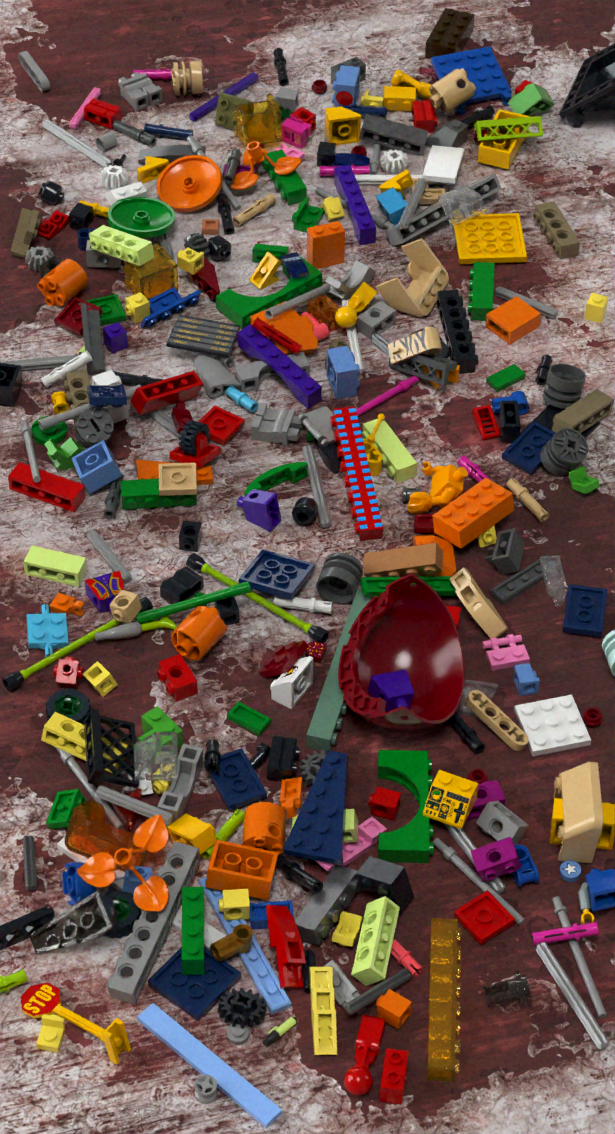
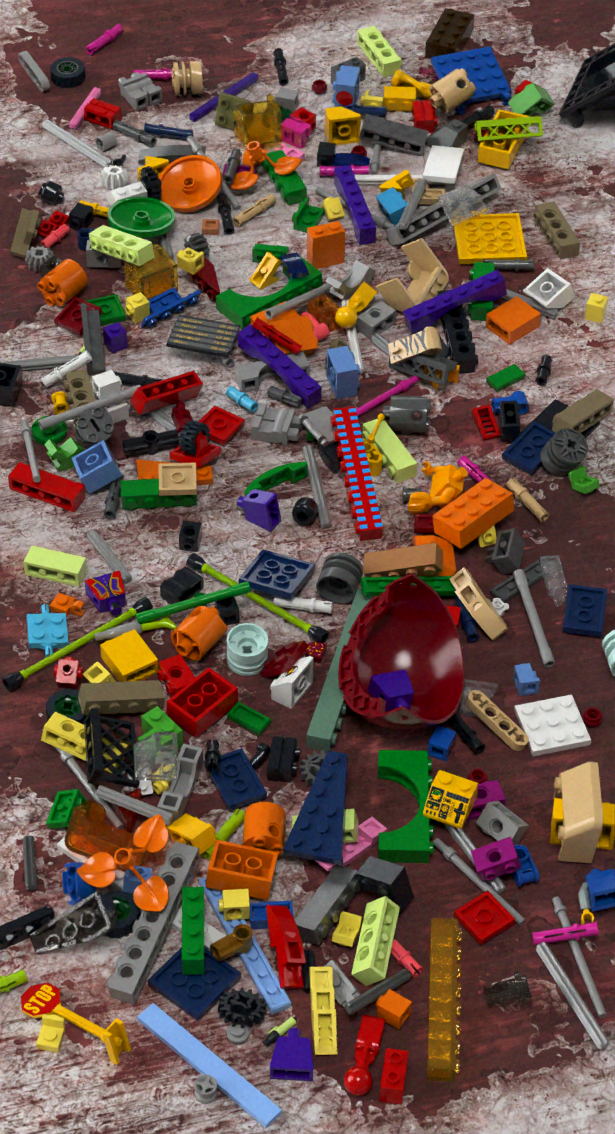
dark blue plate [87,385,127,408] -> none
tan brick [109,590,142,624] -> none
light grey panel [193,355,240,398] -> none
black head [207,235,231,261] -> none
black pin [276,856,323,893] -> none
orange hinge [280,777,304,819] -> none
red brick [368,786,401,821] -> none
white gear [381,149,409,175] -> none
bright pink plate [482,634,530,671] -> none
dark grey wheel [543,363,586,409] -> none
medium blue tile [559,860,581,882] -> none
none -> coral axle [40,224,70,248]
none -> black wheel [50,57,85,88]
none -> dark tan brick [78,680,164,715]
none -> dark pink pin [85,24,124,55]
none -> yellow brick [100,629,159,682]
none -> black piece [122,429,180,456]
none -> black gear [140,166,162,200]
none -> red brick [166,667,238,738]
none -> light aqua wheel [226,623,268,676]
none -> dark grey axle [267,386,302,407]
none -> dark purple torso [270,1028,313,1082]
none -> yellowish green brick [357,26,402,77]
none -> dark grey cylinder [383,395,431,433]
none -> dark purple arch [403,270,507,333]
none -> blue brick [428,725,456,762]
none -> dark blue pin [454,594,480,642]
none -> dark grey pin [483,258,534,272]
none -> white plate [491,598,509,616]
none -> light grey piece [513,569,555,668]
none -> white slope [523,268,575,308]

